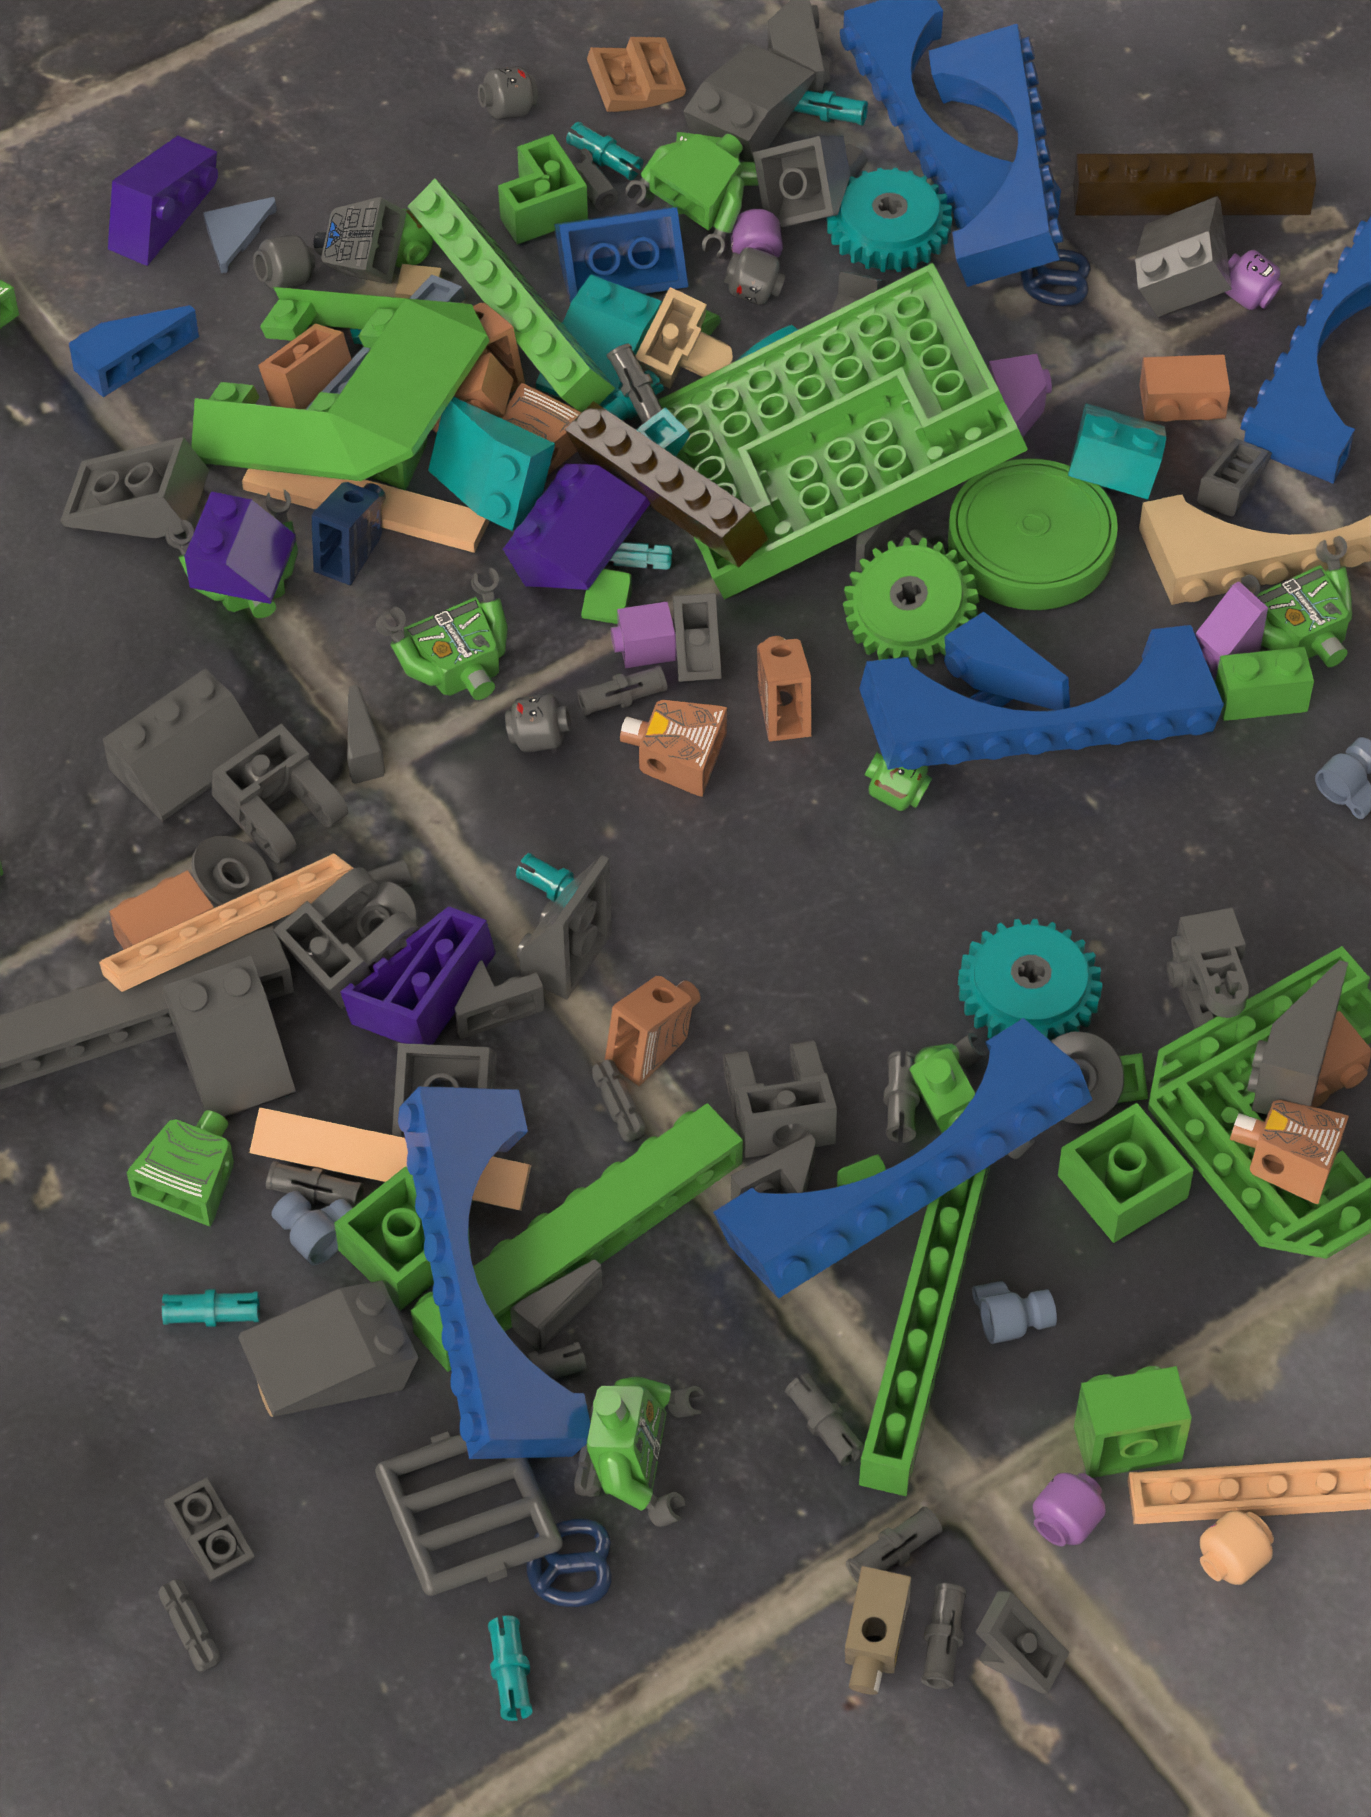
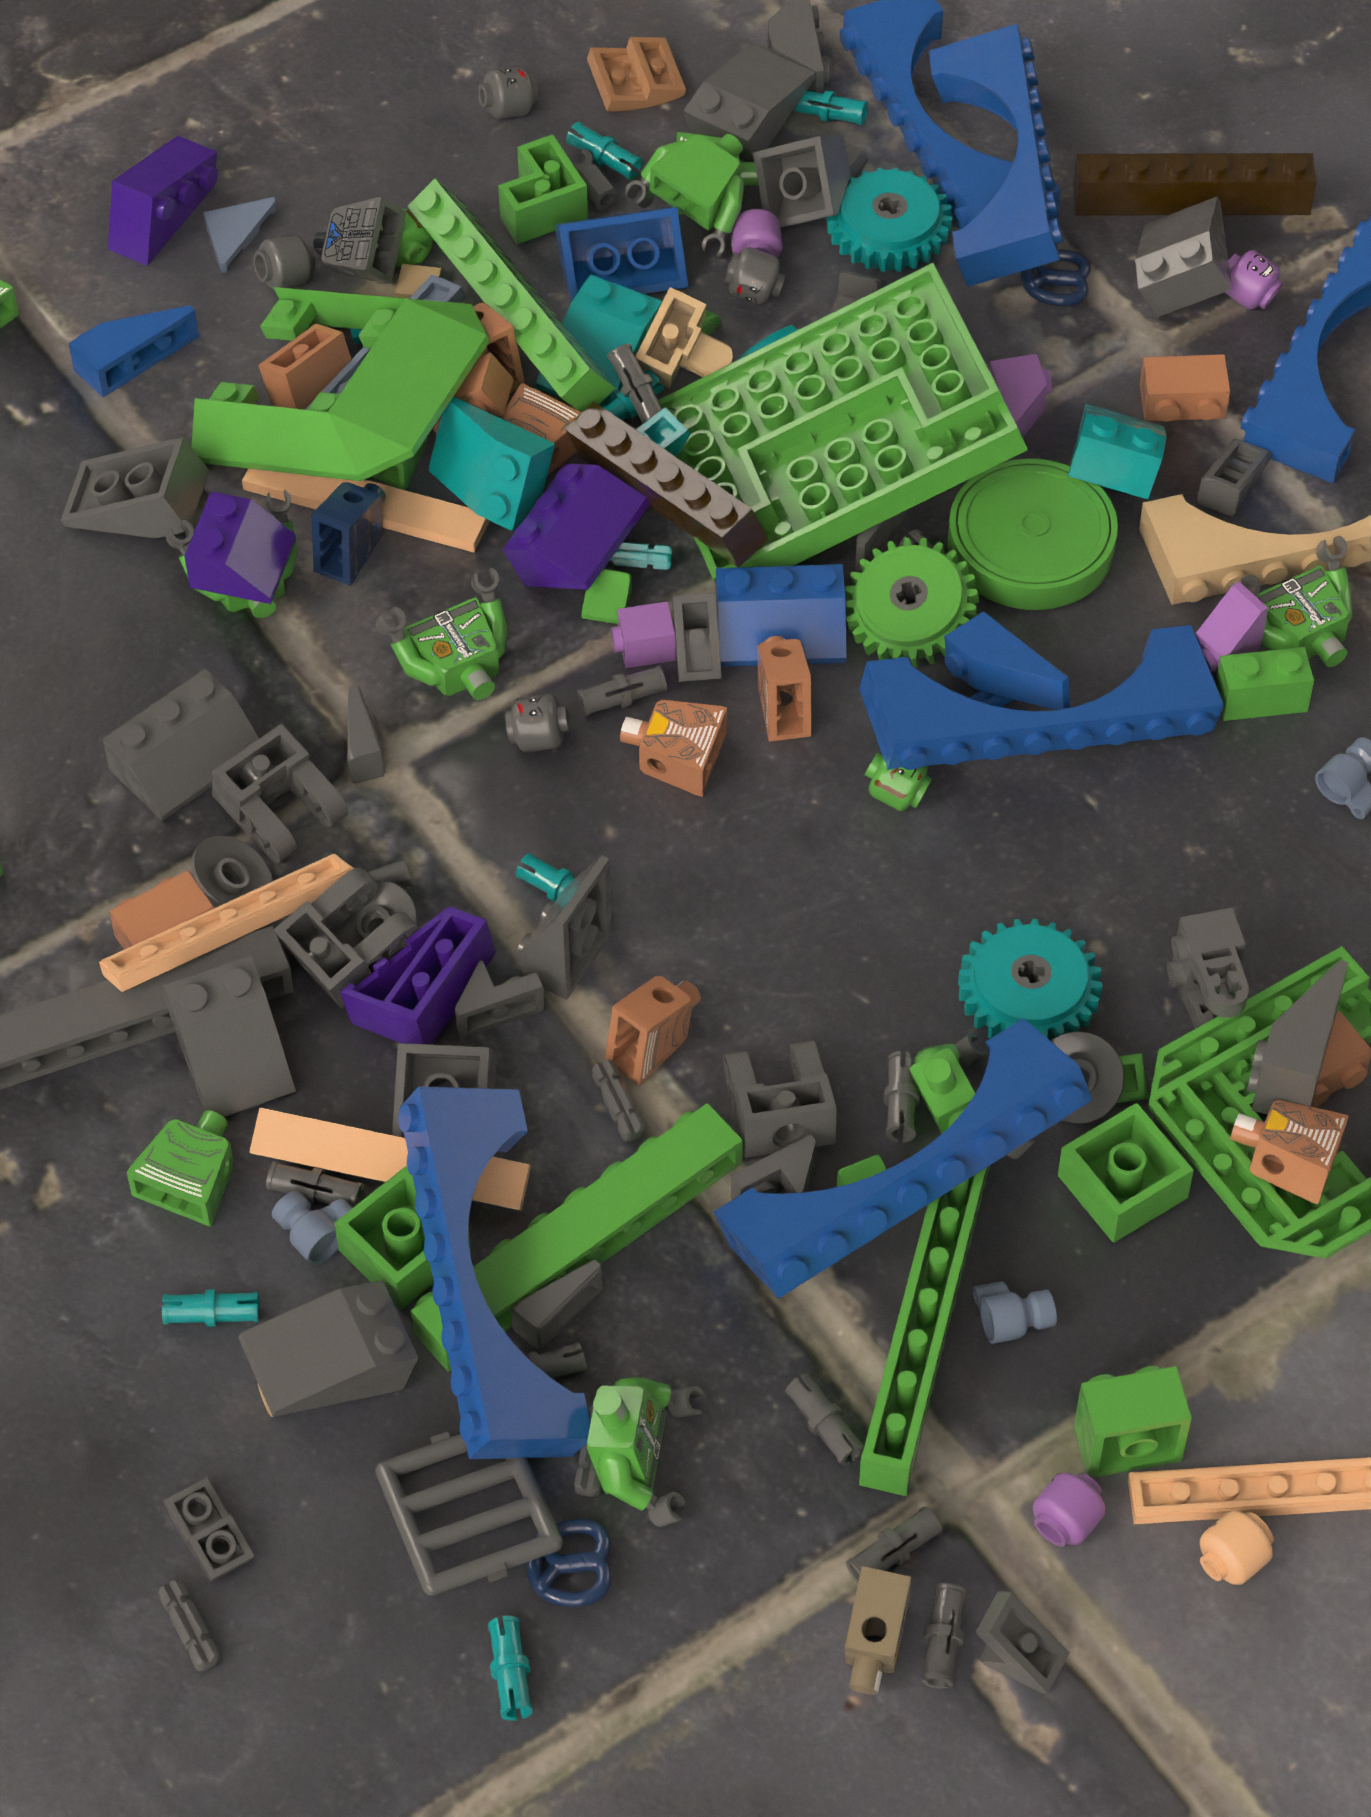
none -> blue slope [715,564,847,667]

